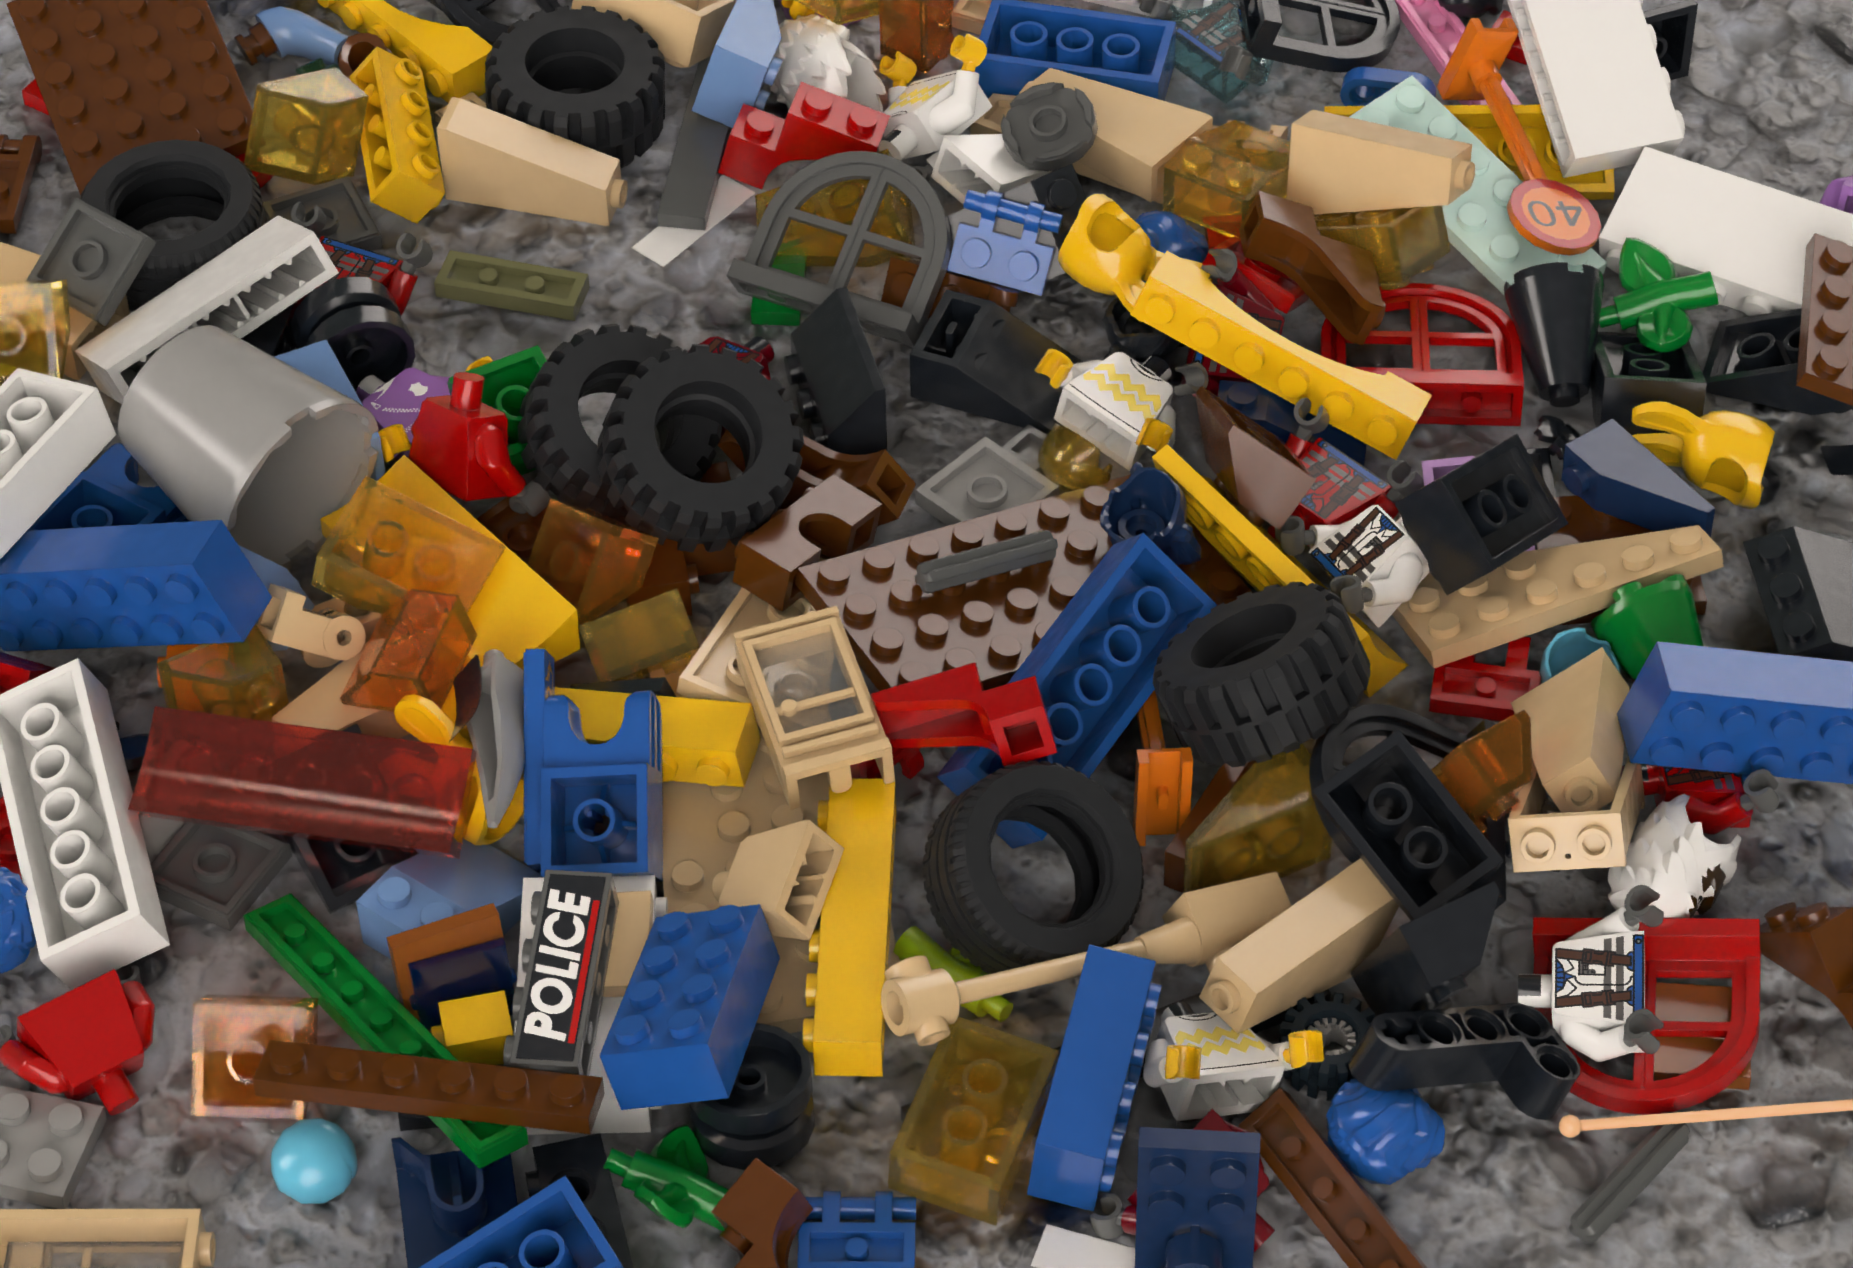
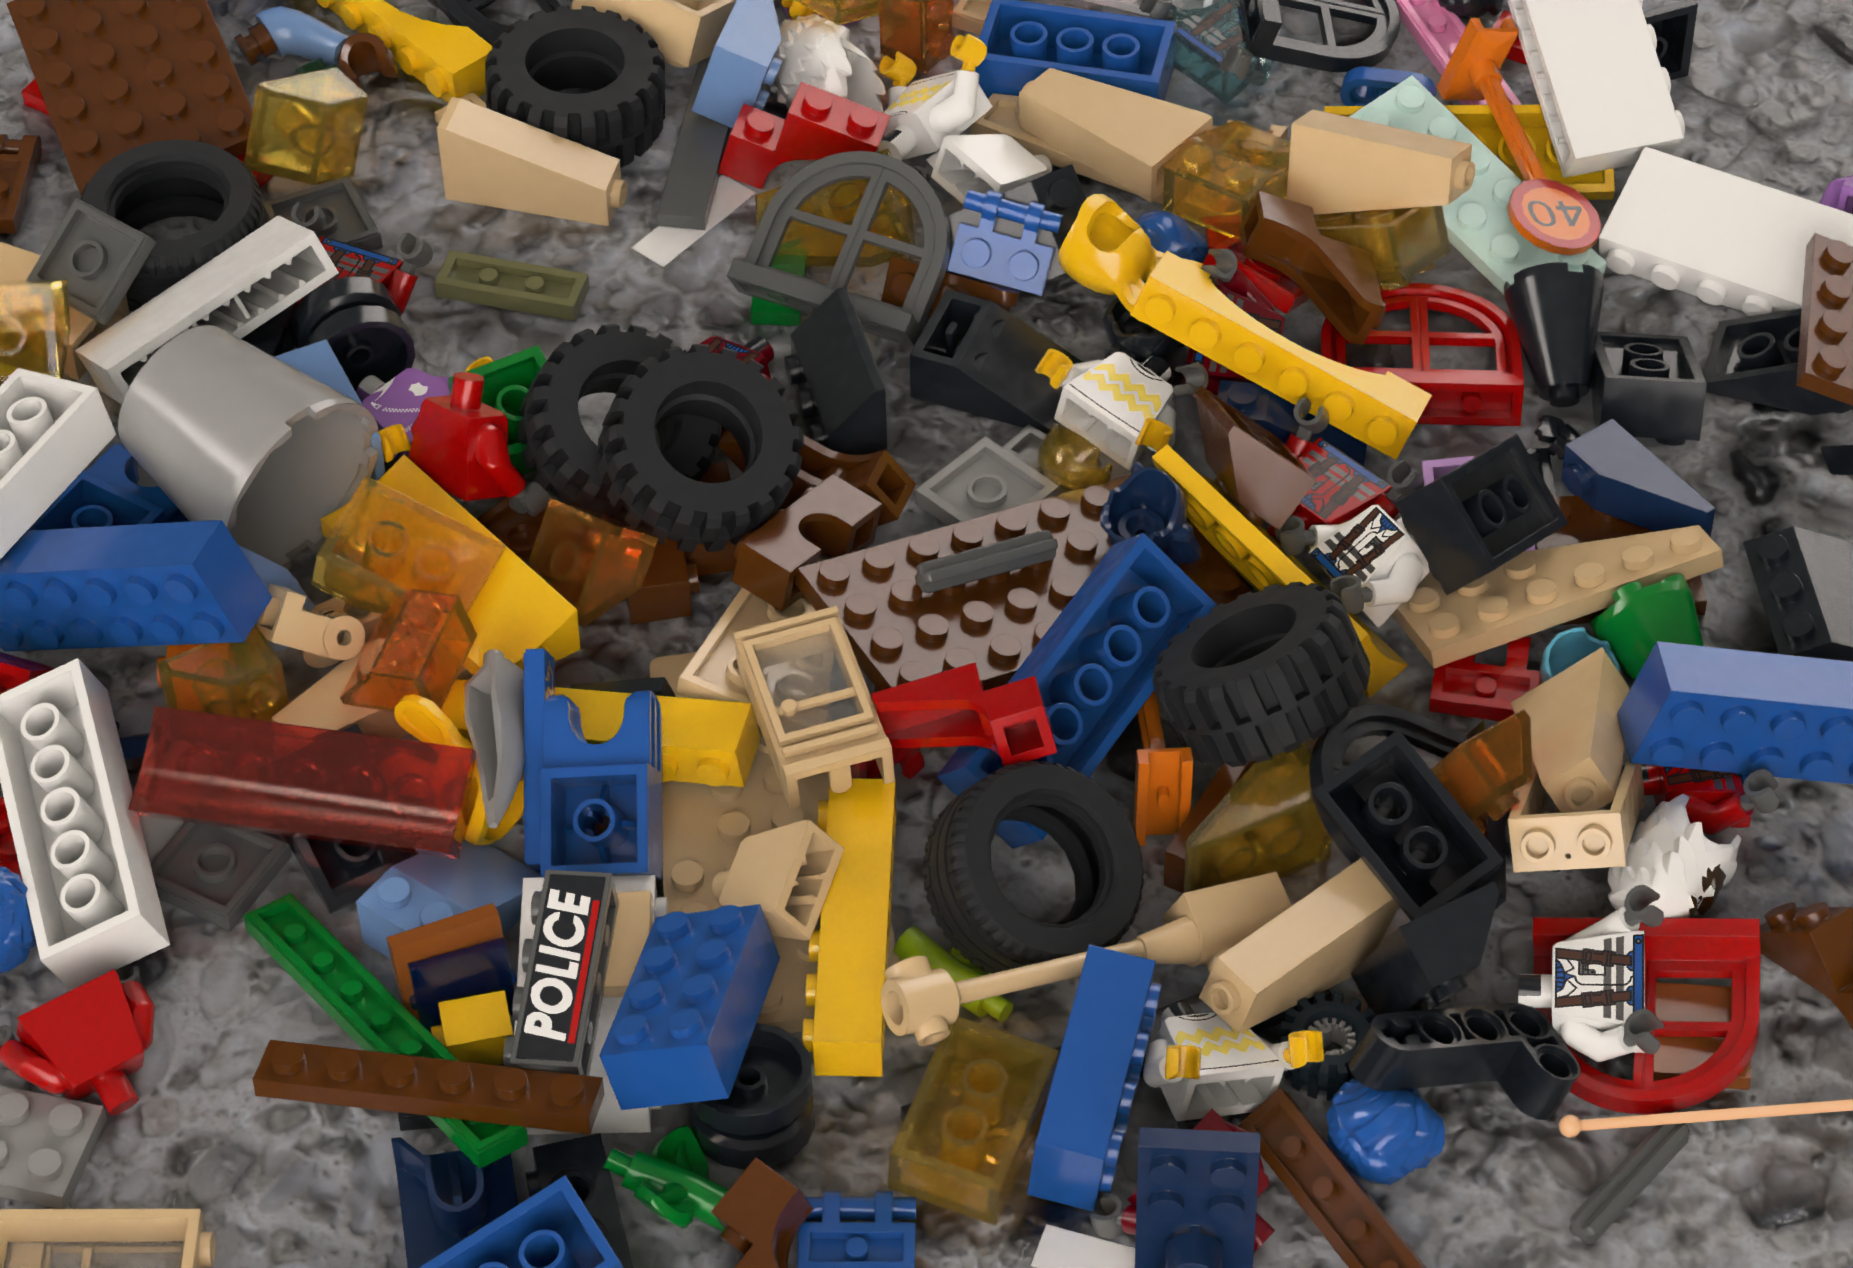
clear orange slope [191,994,318,1120] -> none
medium azure hair [270,1118,358,1204] -> none
yellow brick [349,46,445,224] -> none
black sticker [449,655,482,742] -> none
clear yellow slope [578,588,700,682] -> none
dark grey tile [1001,82,1098,171] -> none
green plant [1599,237,1719,352] -> none
yellow piece [1631,401,1775,509] -> none

